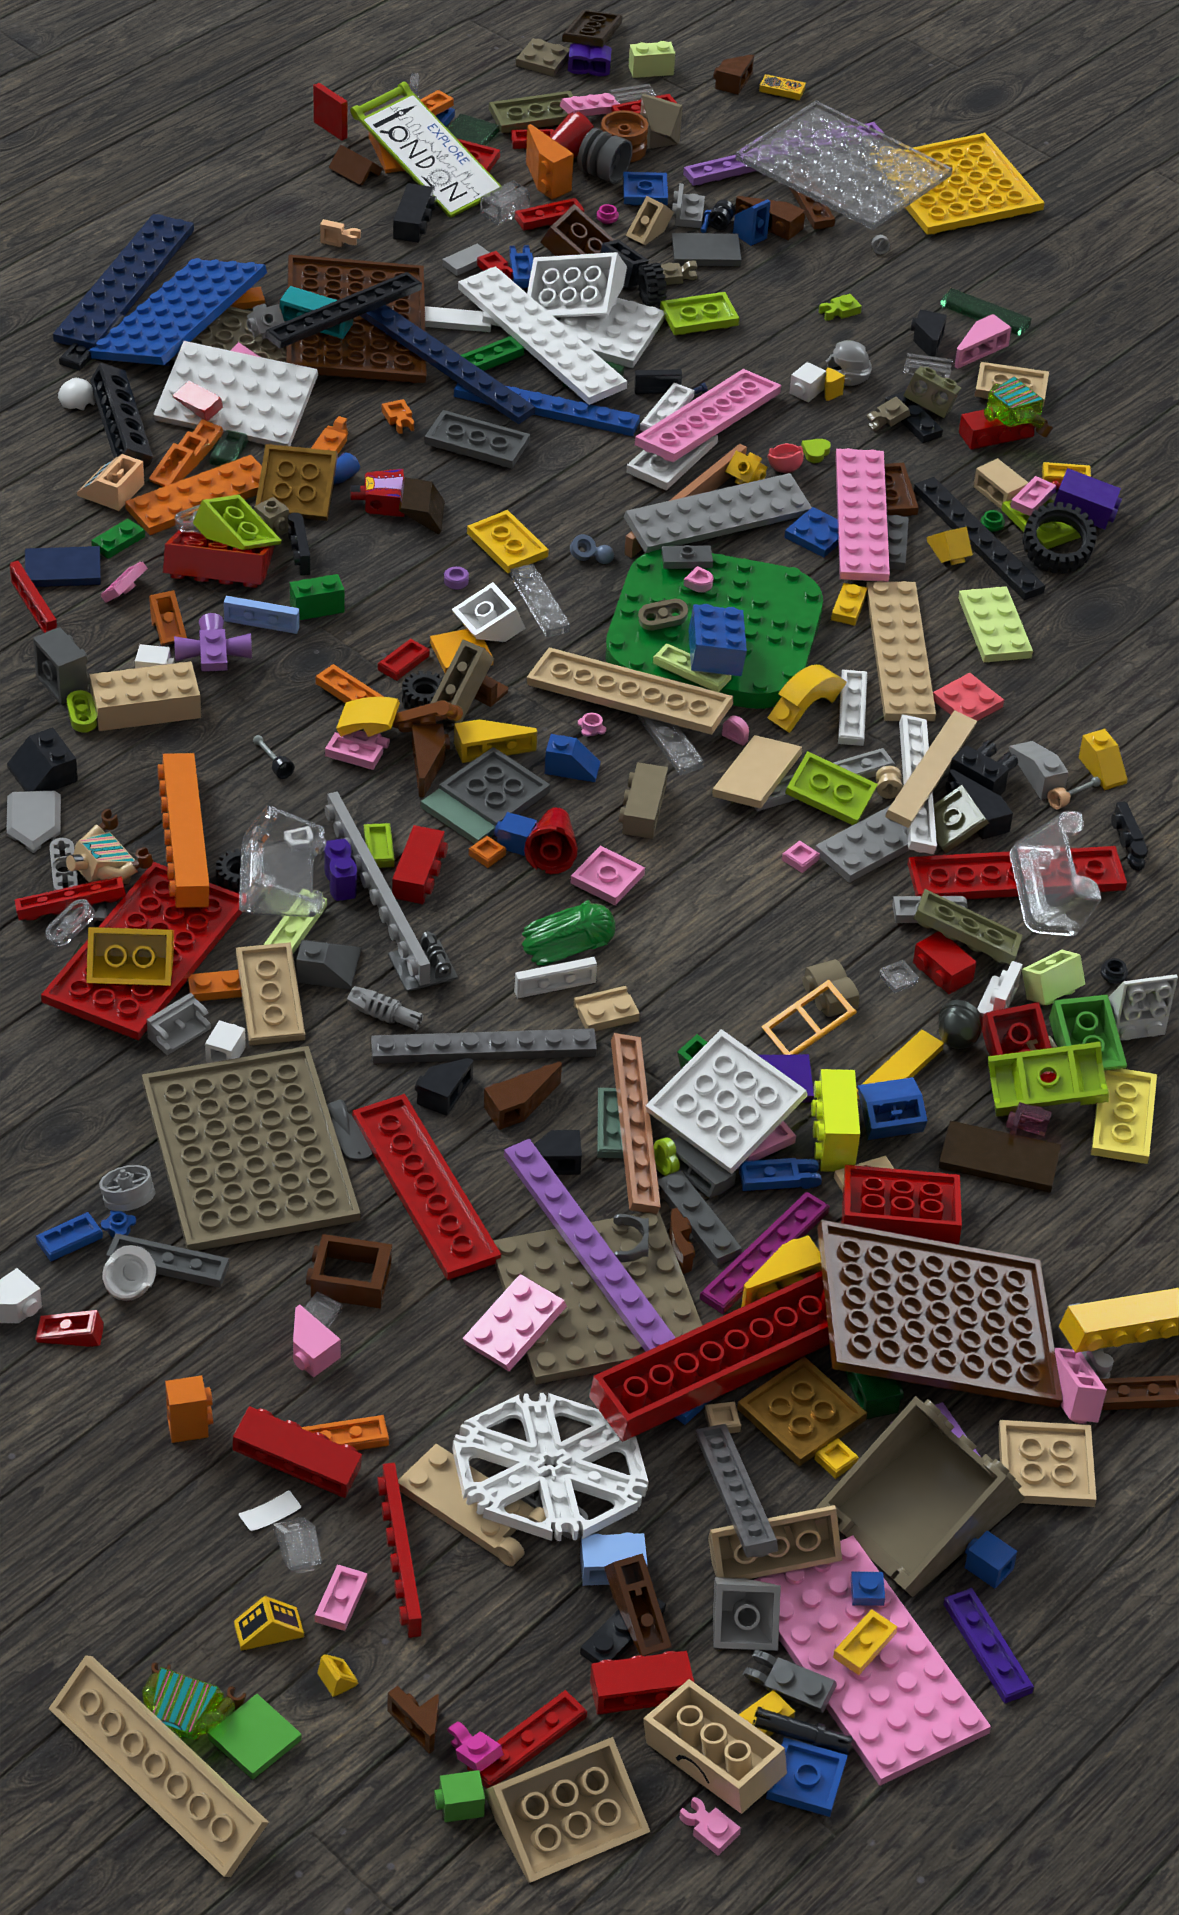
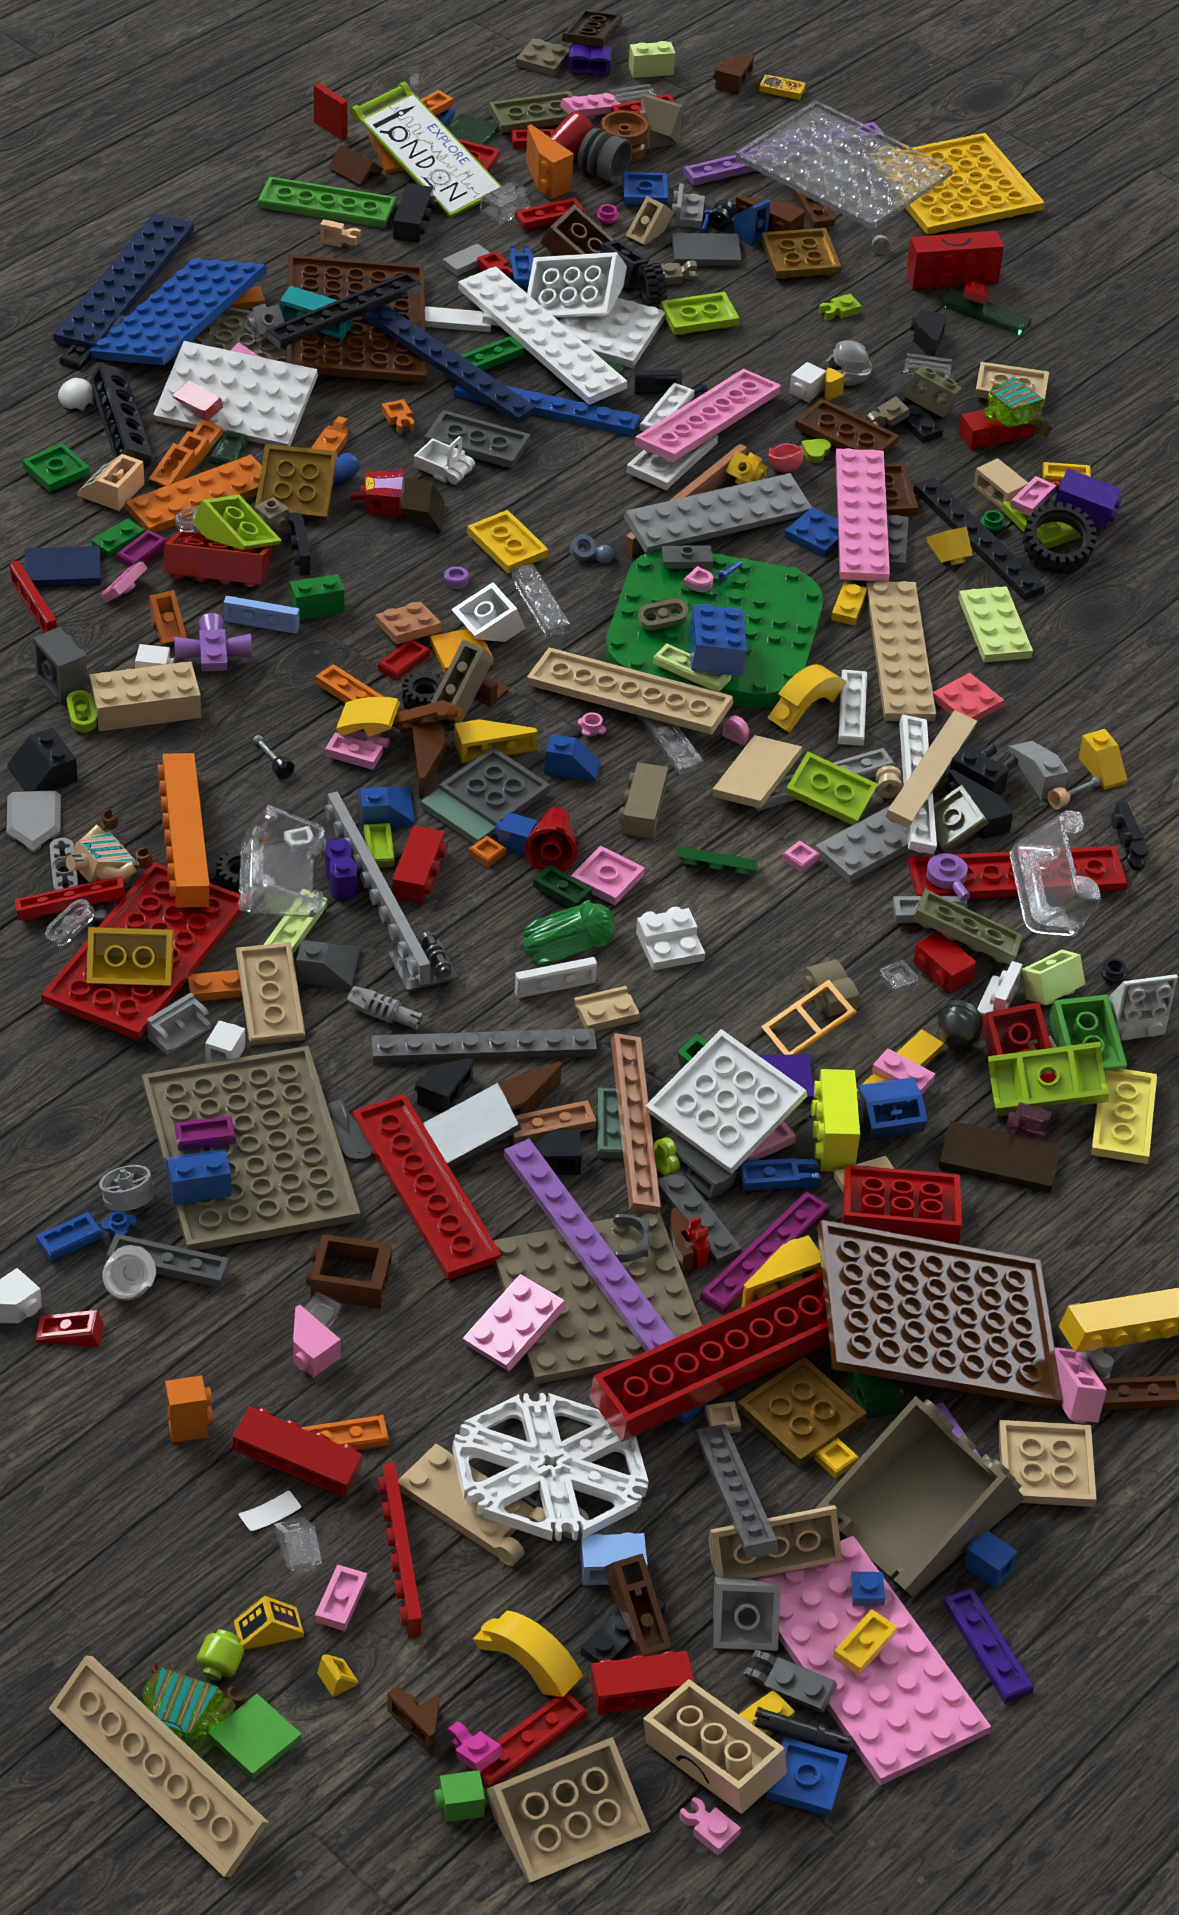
bright pink slope [955,314,1011,369] -> none
none -> green plate [22,443,90,492]
none -> magenta tile [116,530,167,567]
none -> blue slope [164,1149,231,1205]
none -> magenta tile [174,1116,236,1151]
none -> lime head [197,1629,244,1681]
none -> bright green tile [257,177,397,229]
none -> blue slope [358,787,415,830]
none -> nougat plate [375,602,442,645]
none -> white piece [414,436,475,484]
none -> tile [423,1083,522,1168]
none -> yellow arch [473,1611,583,1697]
none -> nougat plate [510,1100,596,1145]
none -> dark green plate [533,865,592,908]
none -> white plate [636,907,705,971]
none -> green plate [677,846,759,875]
none -> red plate [685,1216,711,1269]
none -> blue piece [717,561,743,581]
none -> pearl gold plate [761,228,841,279]
none -> reddish brown plate [794,398,899,455]
none -> bright pink plate [872,1048,935,1094]
none -> red brick [906,231,1004,290]
none -> medium lavender piece [927,854,970,902]
none -> red plate [963,280,988,304]

